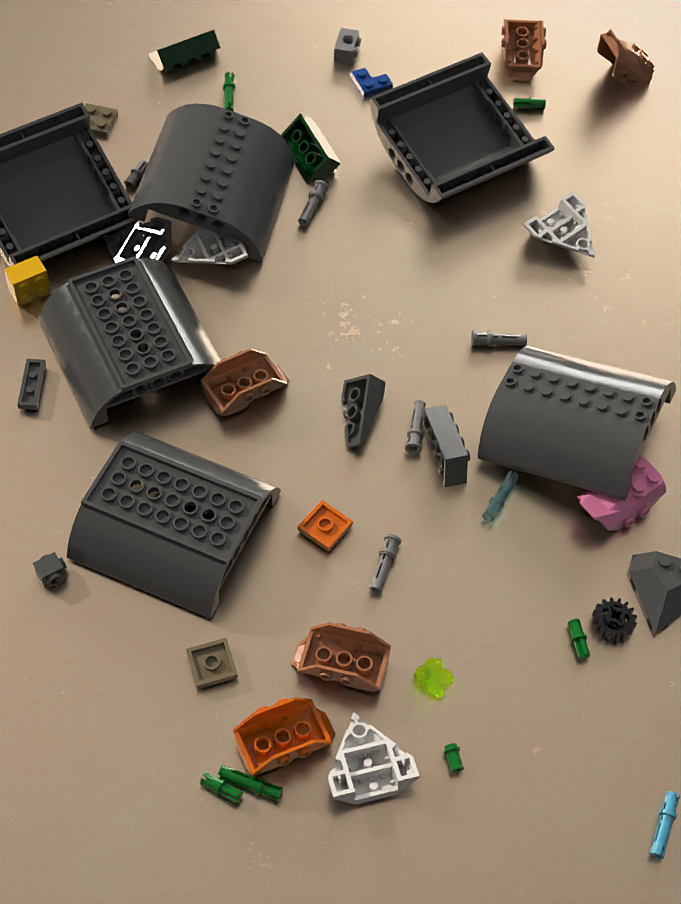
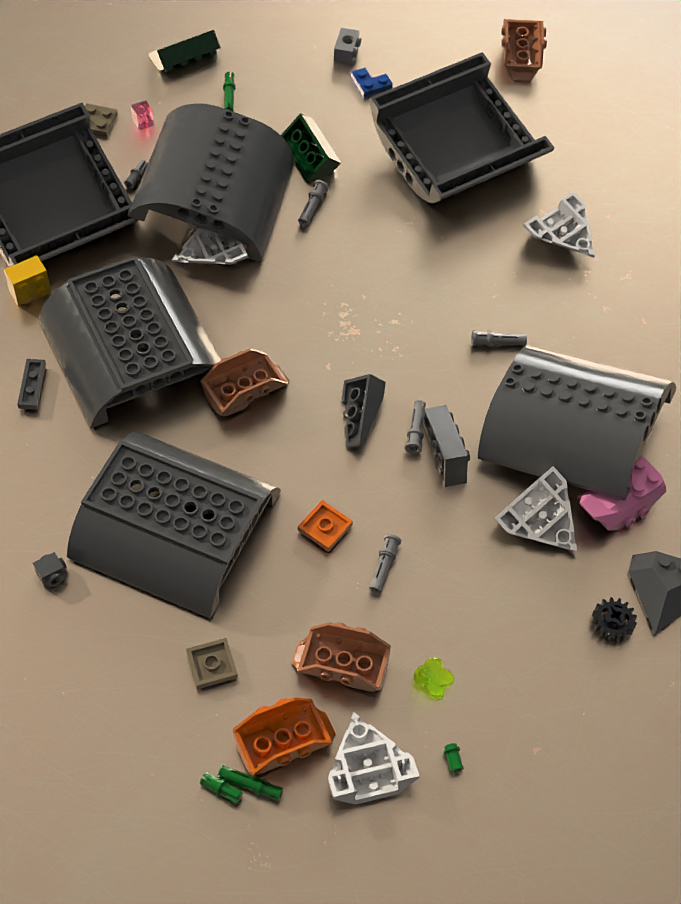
dark grey wedge [102,217,172,263] -> none
clear light blue pin [482,471,519,522] -> none
green axle [513,97,546,110] -> none
green axle [567,619,590,660] -> none
nougat slope [597,29,656,89] -> none
medium azure pin [649,791,680,859] -> none
none -> clear pink brick [131,100,154,130]
none -> white wedge [494,466,577,552]

